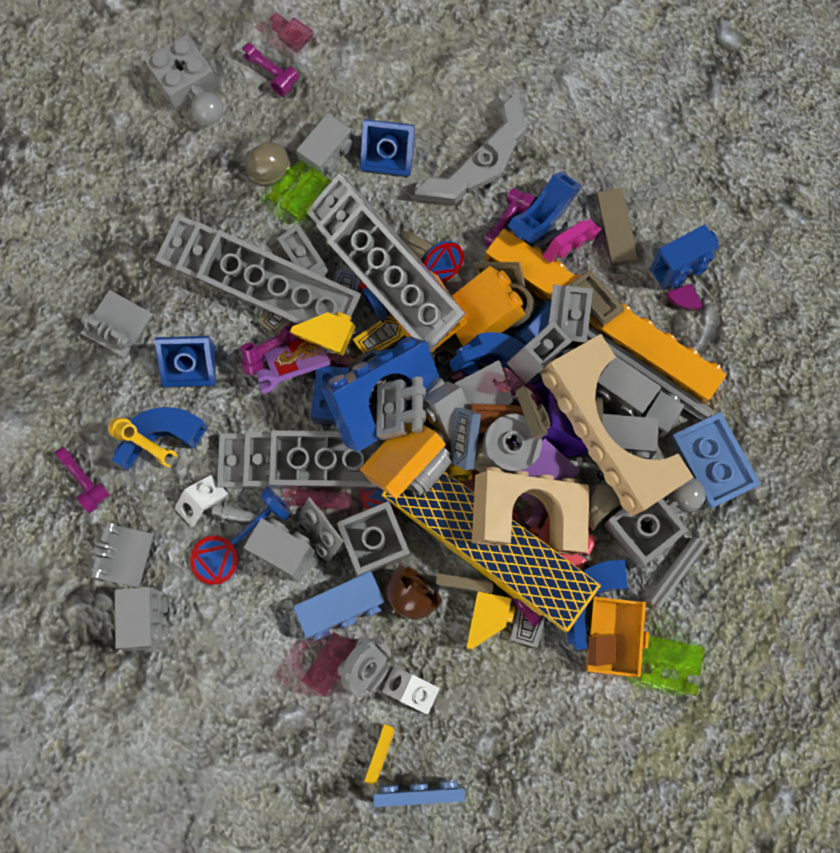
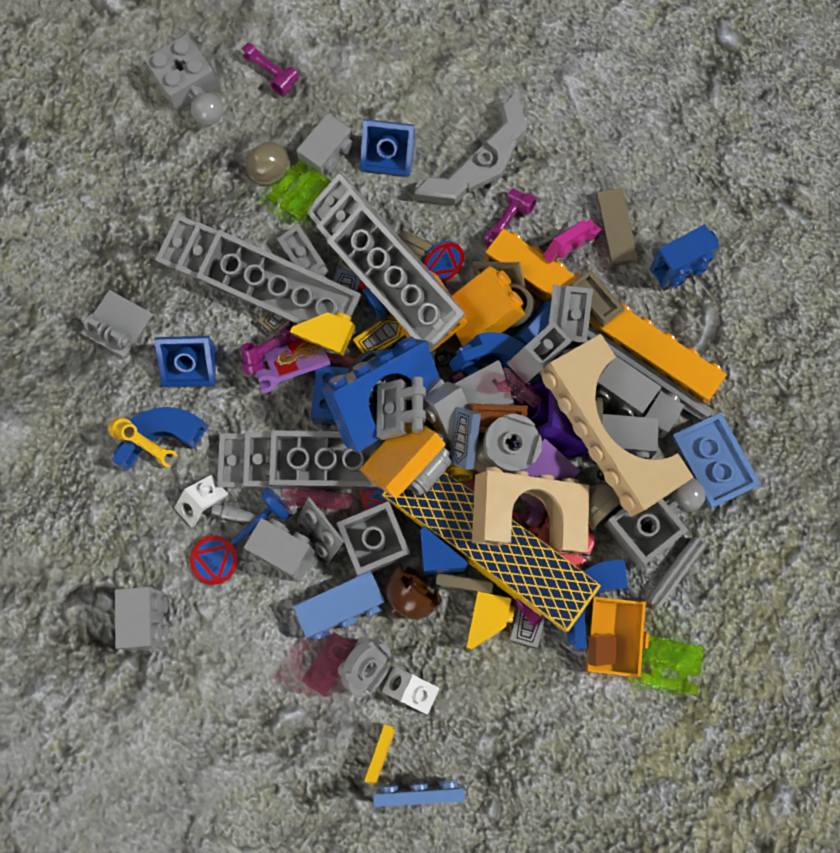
magenta brick [54,446,110,514] -> none
light grey hinge [86,522,154,588] -> none
clear pink plate [269,12,313,53] -> none
blue arch [508,171,582,245] -> none
dark tan tile [515,386,550,439] -> none
magenta tile [666,283,703,311] -> none
none -> blue slope [420,526,468,577]

